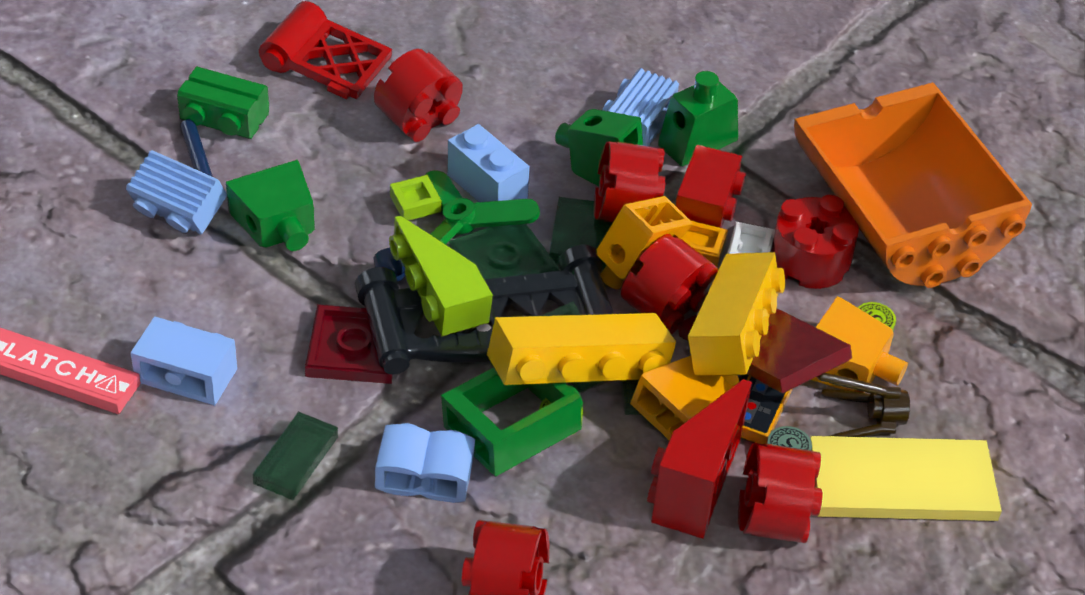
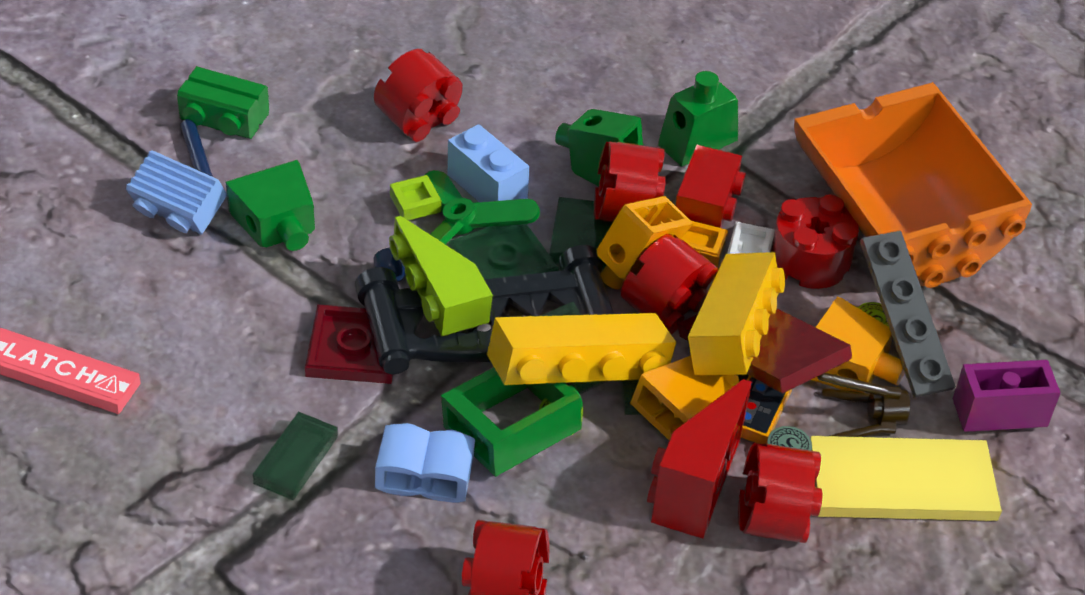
light blue brick [130,316,238,406] -> none
red piece [259,1,393,100] -> none
light blue brick [603,68,679,146] -> none
none -> dark grey bracket [860,231,956,398]
none -> magenta brick [952,360,1061,432]

